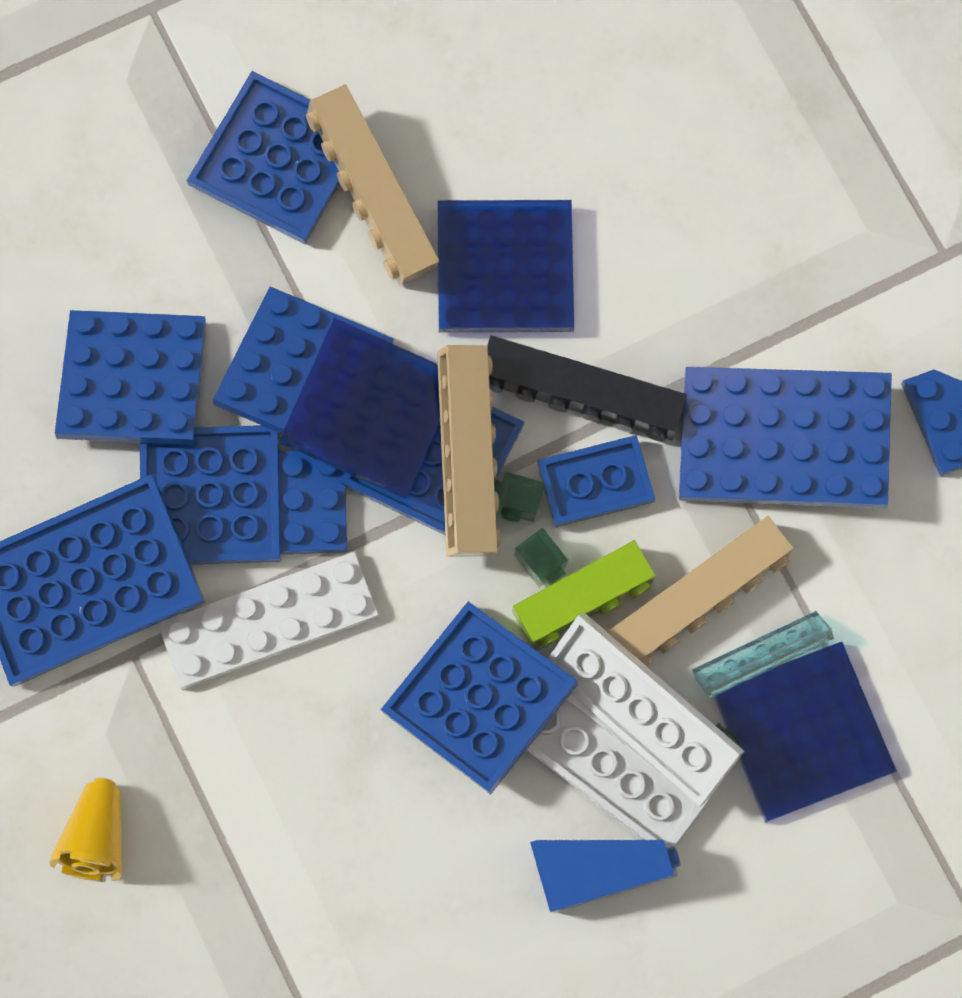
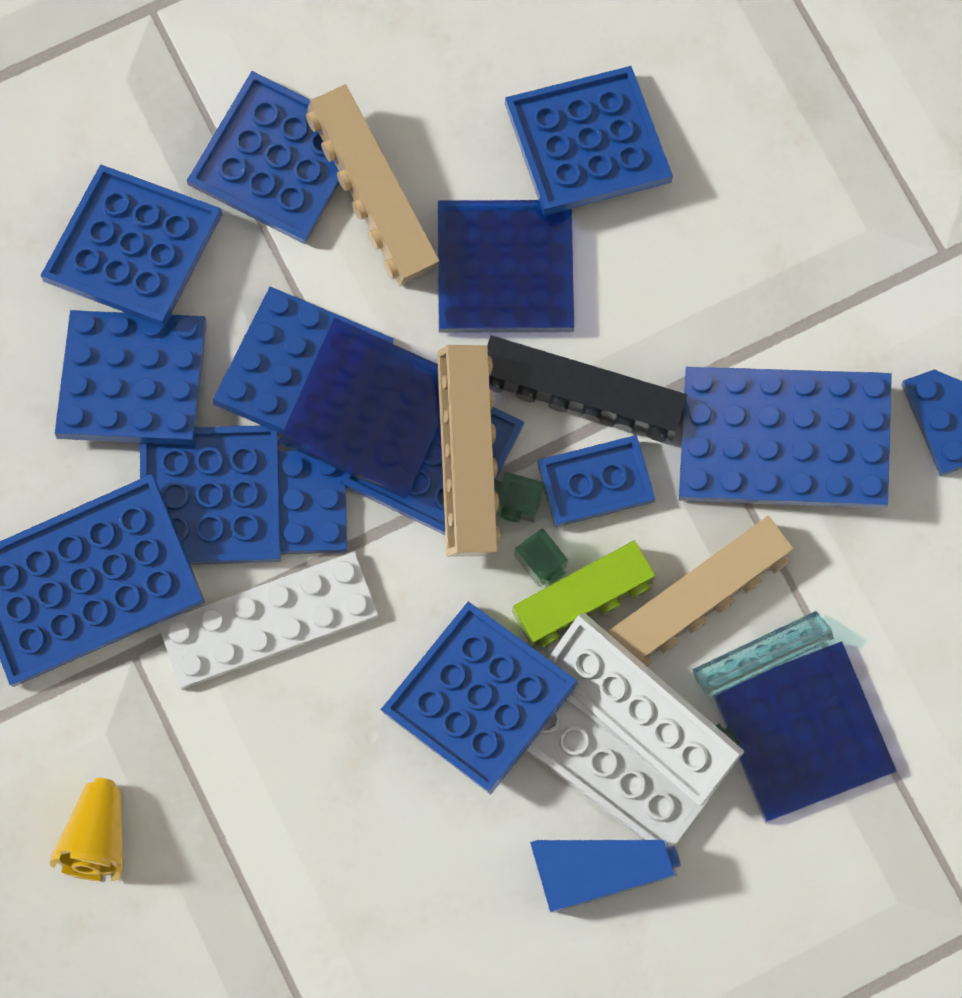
none -> blue plate [40,164,223,328]
none -> blue plate [505,66,673,216]

